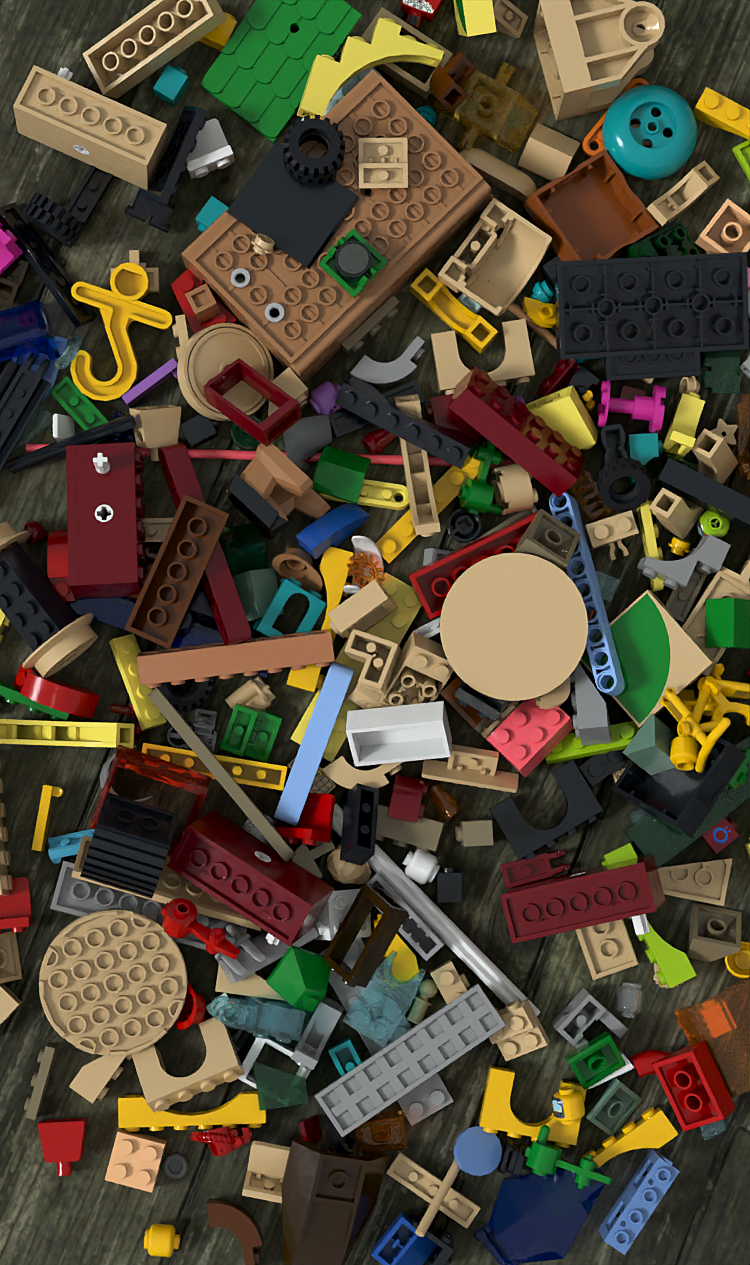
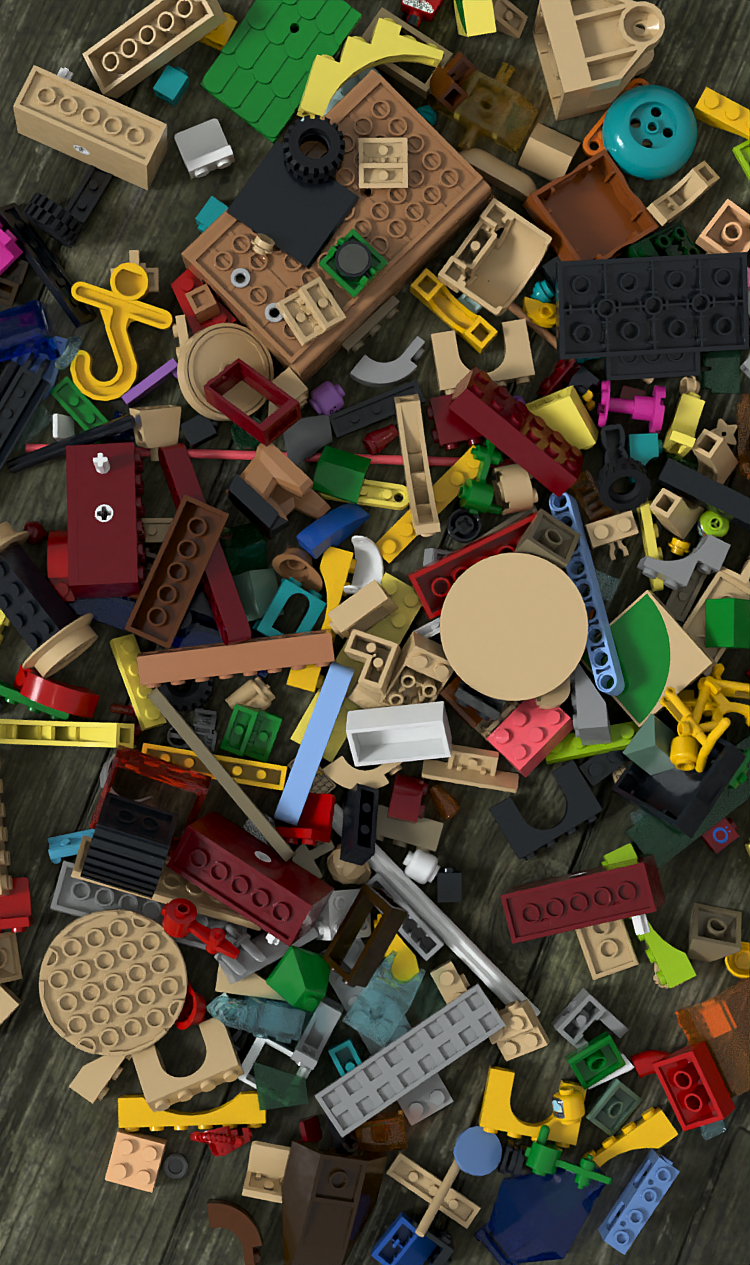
dark tan plate [24,1043,58,1120] -> none
yellow hinge [31,785,64,851] -> none
red torso [38,1118,87,1176] -> none
black hinge [125,106,207,233] -> none
yellow head [144,1223,180,1257] -> none
black arch [335,376,479,469] -> none
clear orange gear [347,552,385,589] -> none
tan pin [406,979,438,1024] -> none
dark tan arch [455,819,493,847] -> none
dark red hinge [500,849,571,889] -> none
clear head [614,982,647,1018] -> none
tan wing [657,858,733,906] -> none
none -> tan slope [276,277,346,346]

